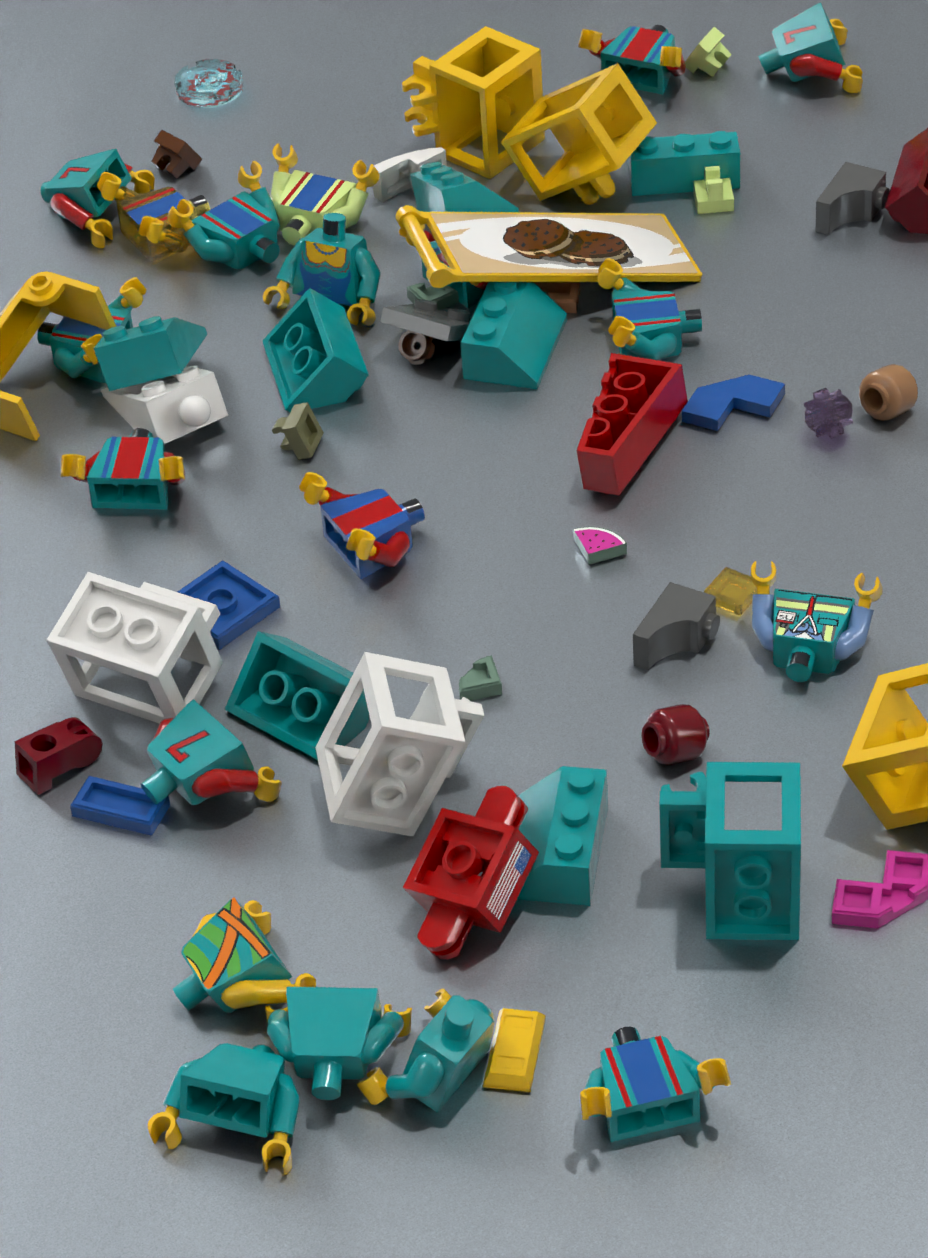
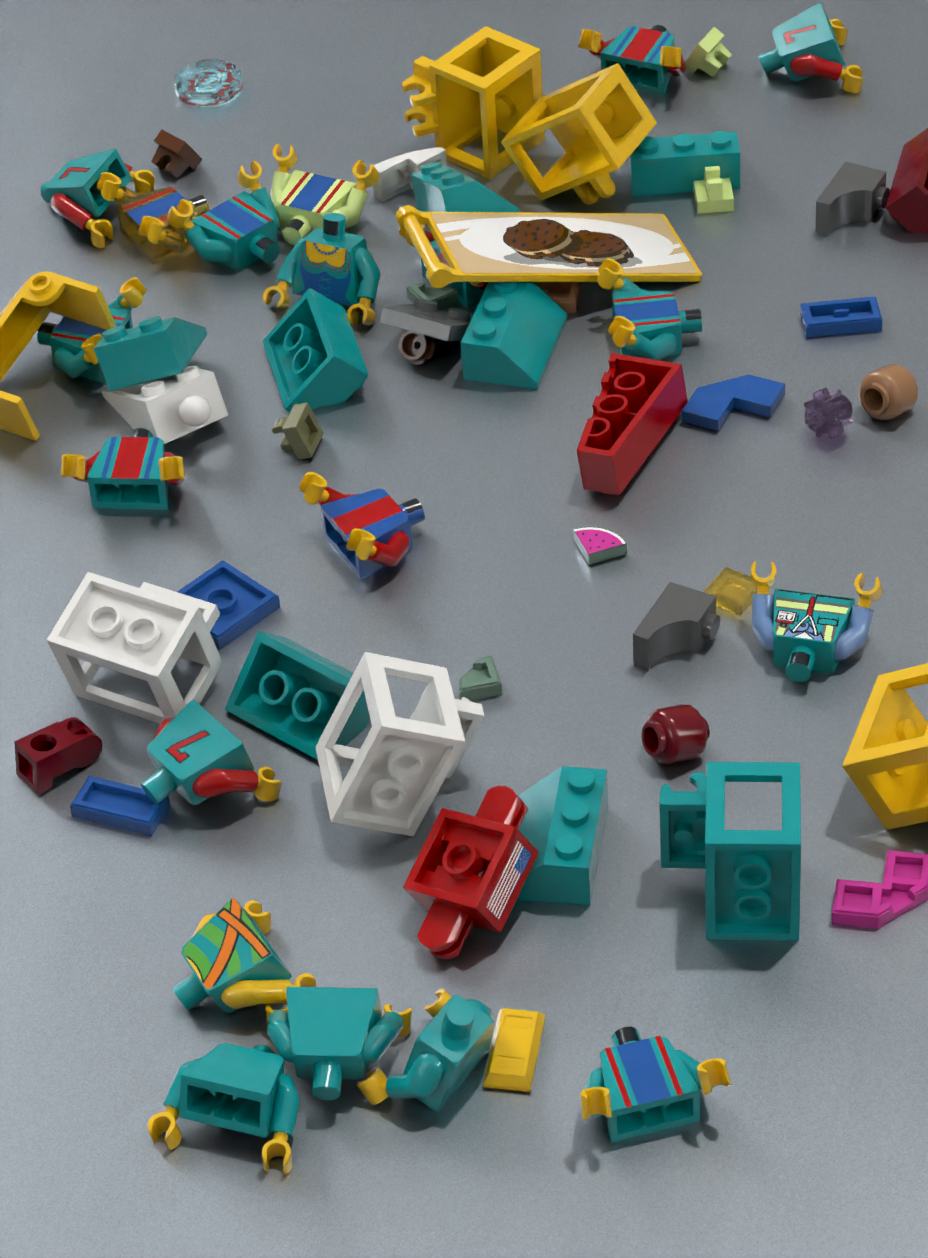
none -> blue tile [800,297,883,338]

